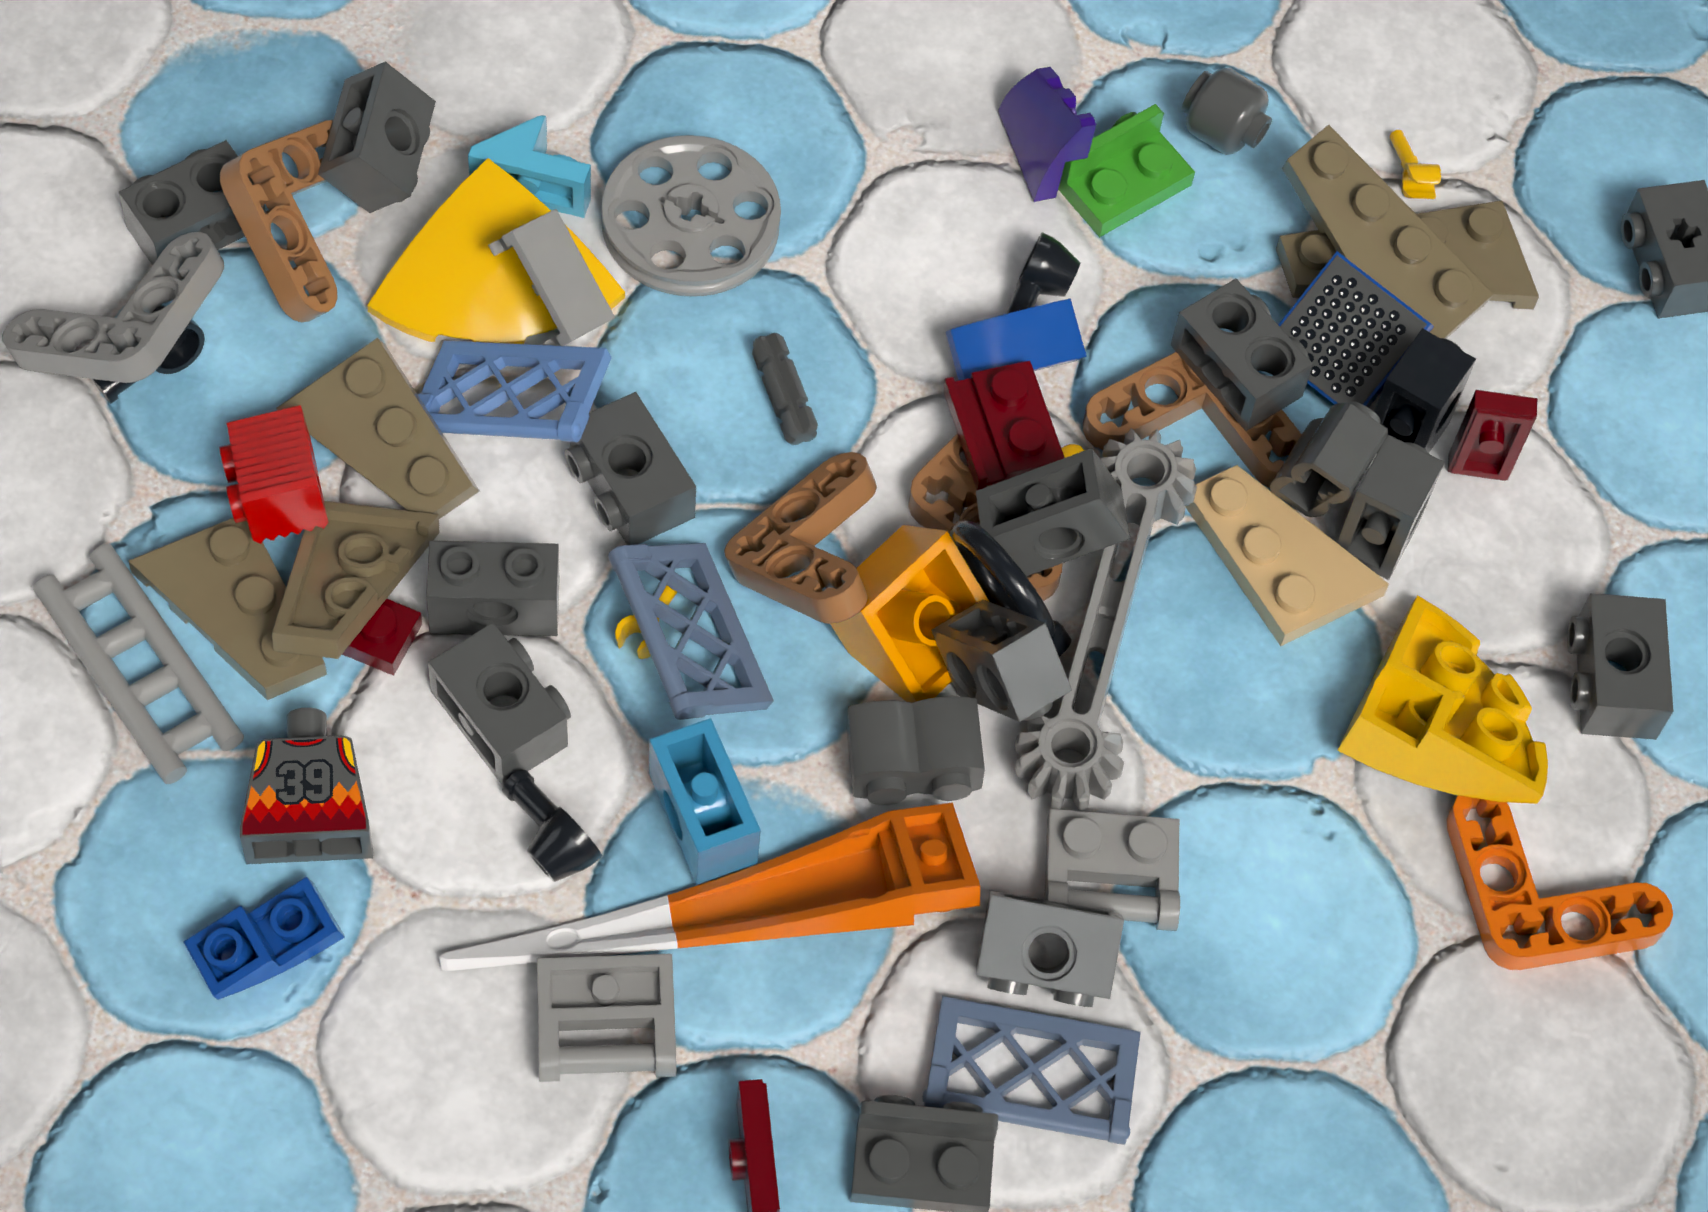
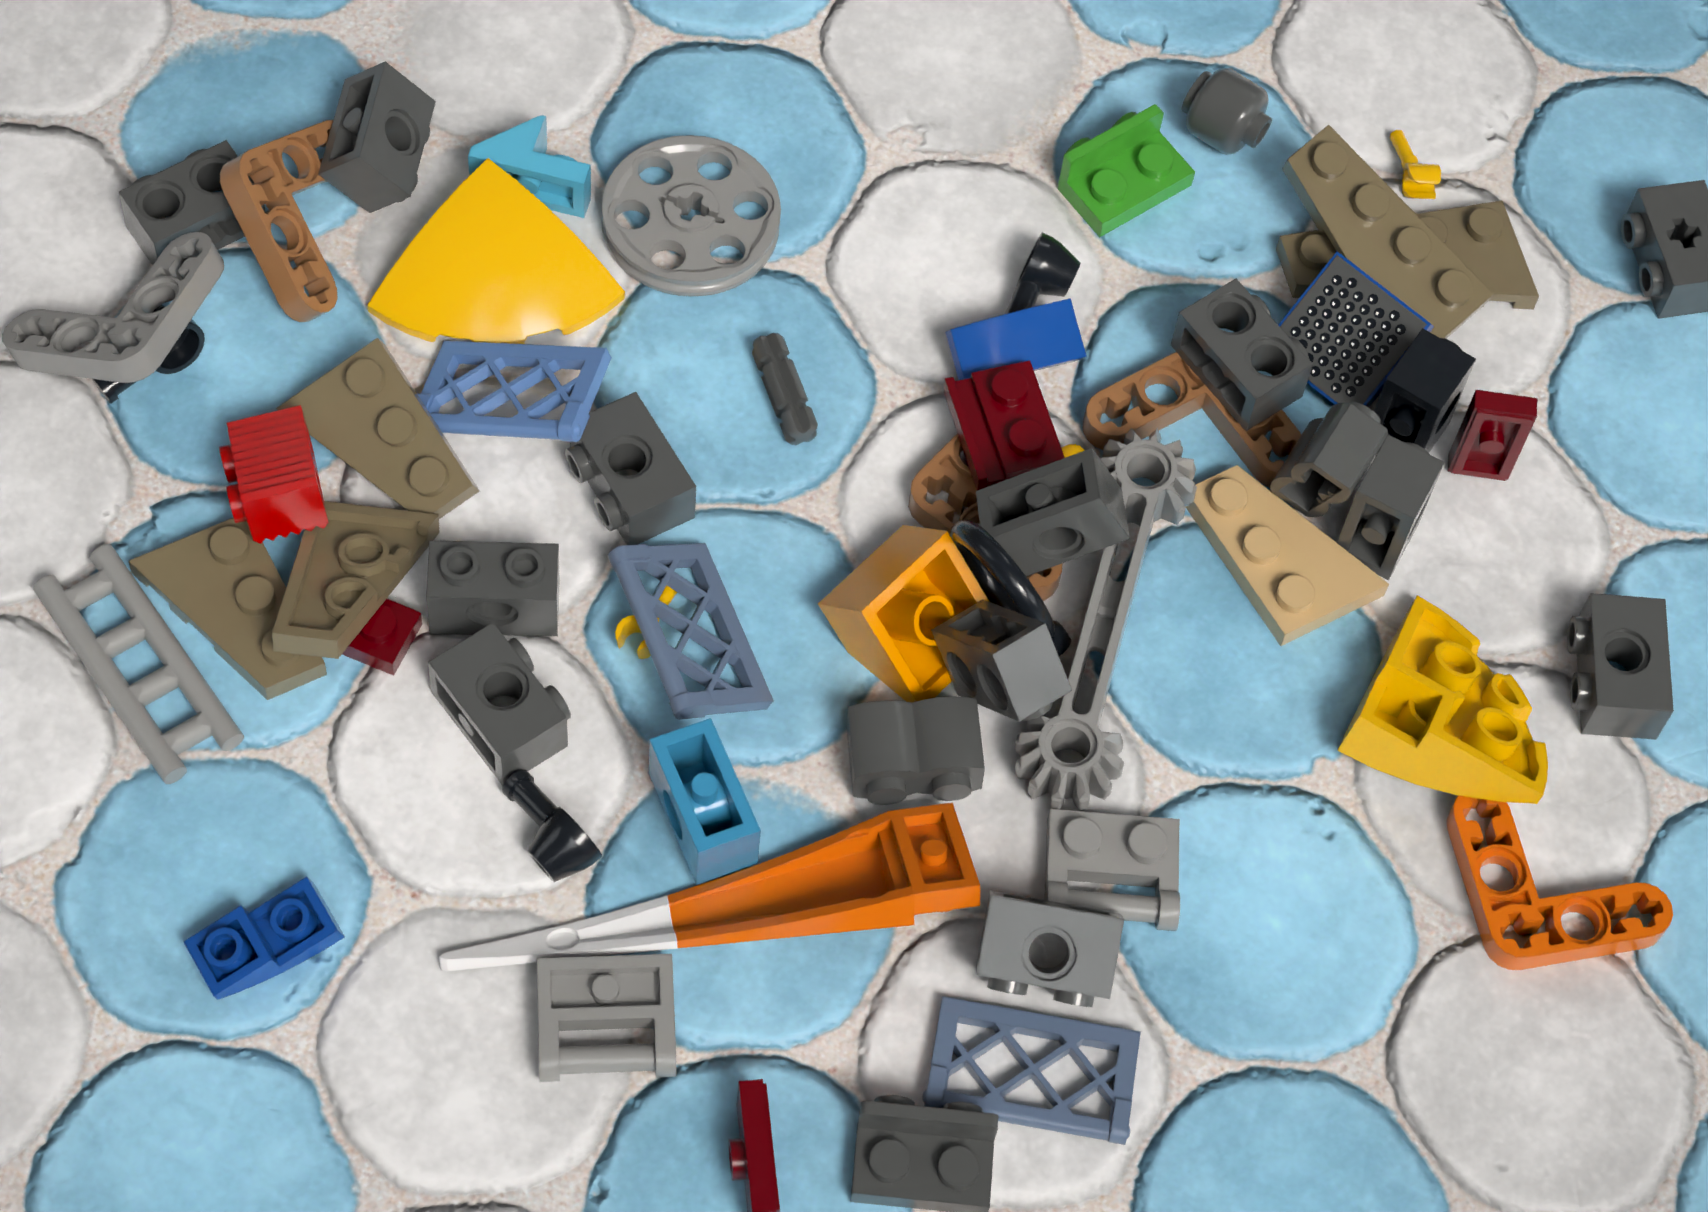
torso [240,708,373,864] -> none
light grey hinge [488,209,615,346] -> none
medium nougat beam [724,452,877,624] -> none
dark purple slope [998,67,1097,202] -> none

